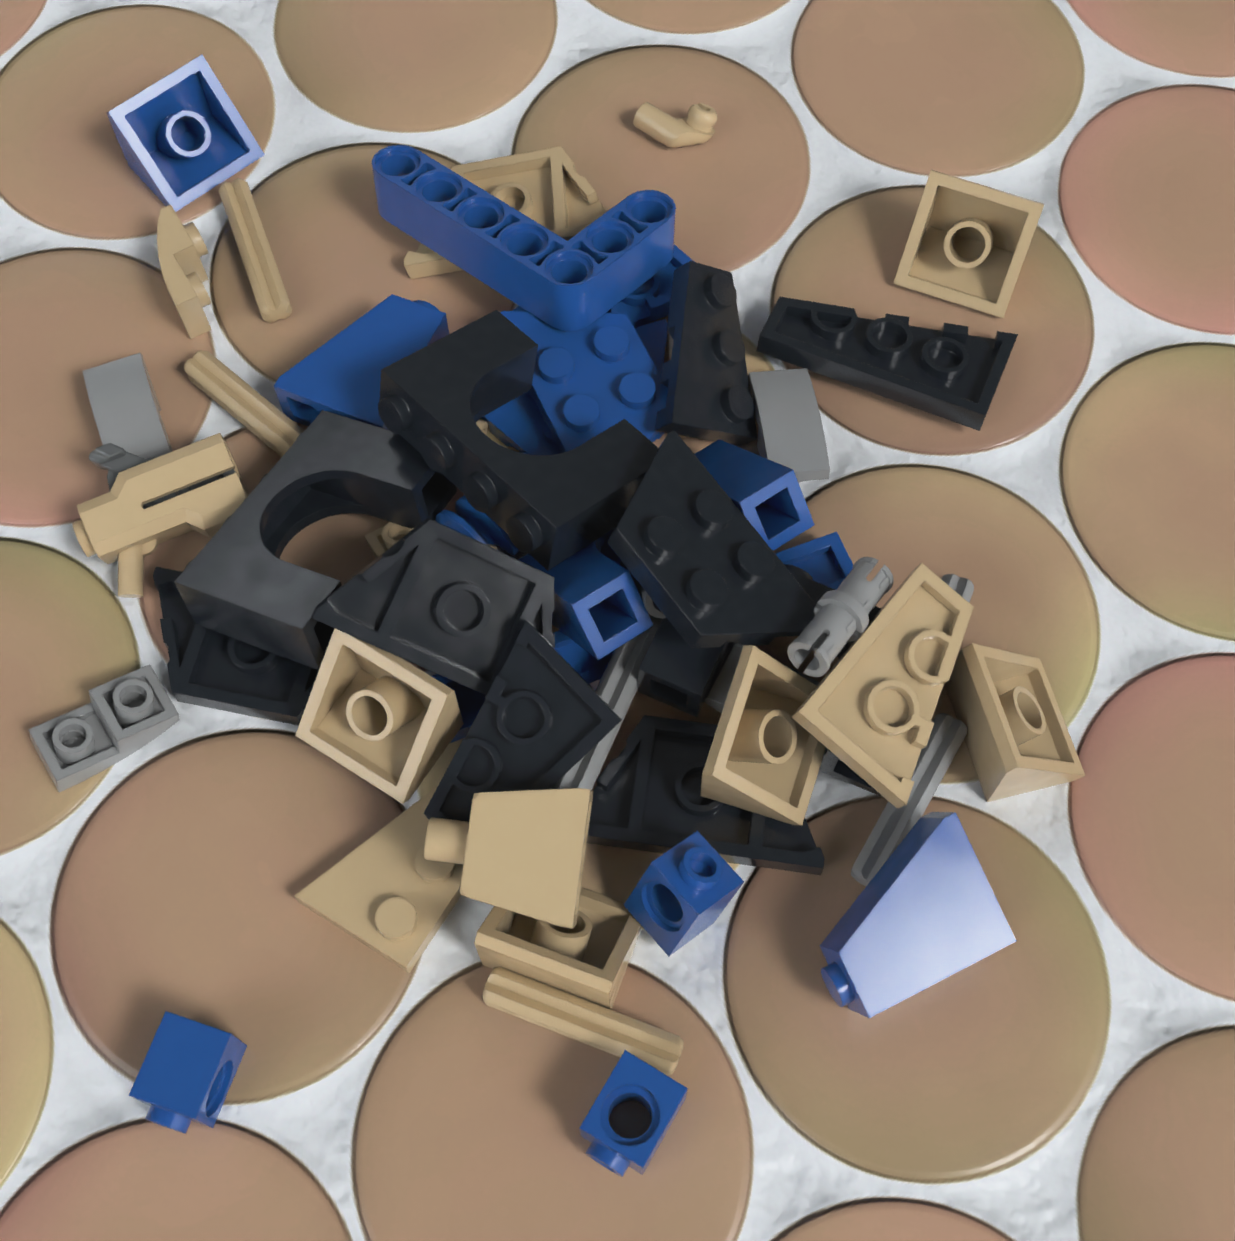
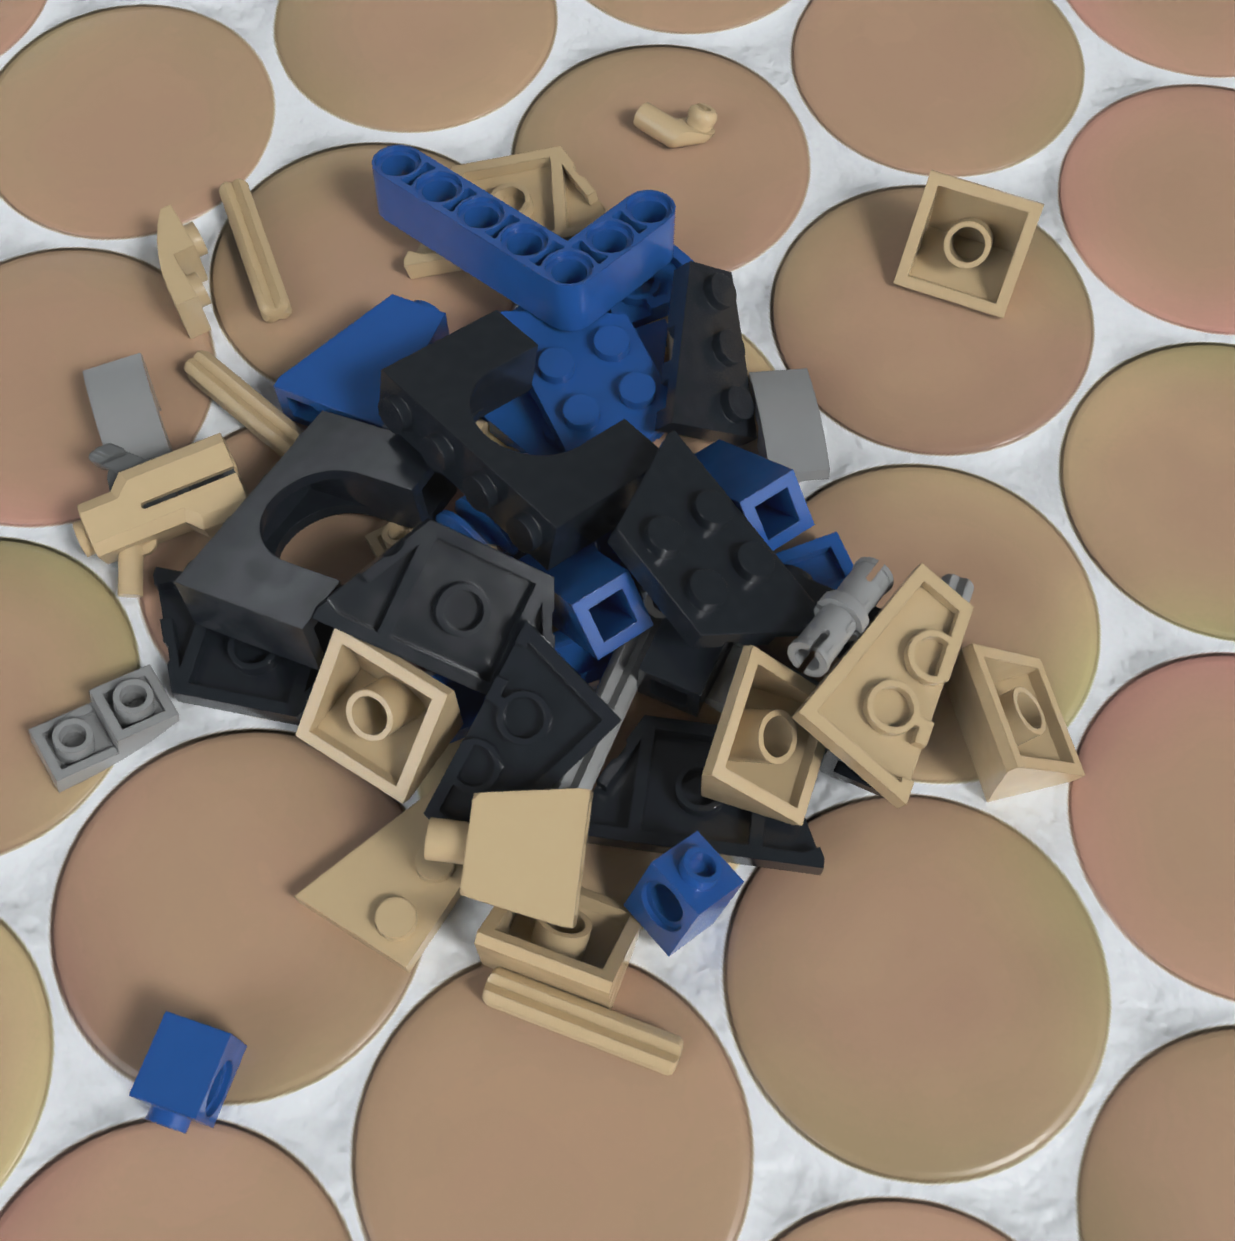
blue slope [106,54,265,212] -> none
blue brick [579,1050,688,1177] -> none
black wing [756,297,1018,431] -> none
slope [819,812,1016,1018] -> none
light grey axle [851,713,967,886] -> none

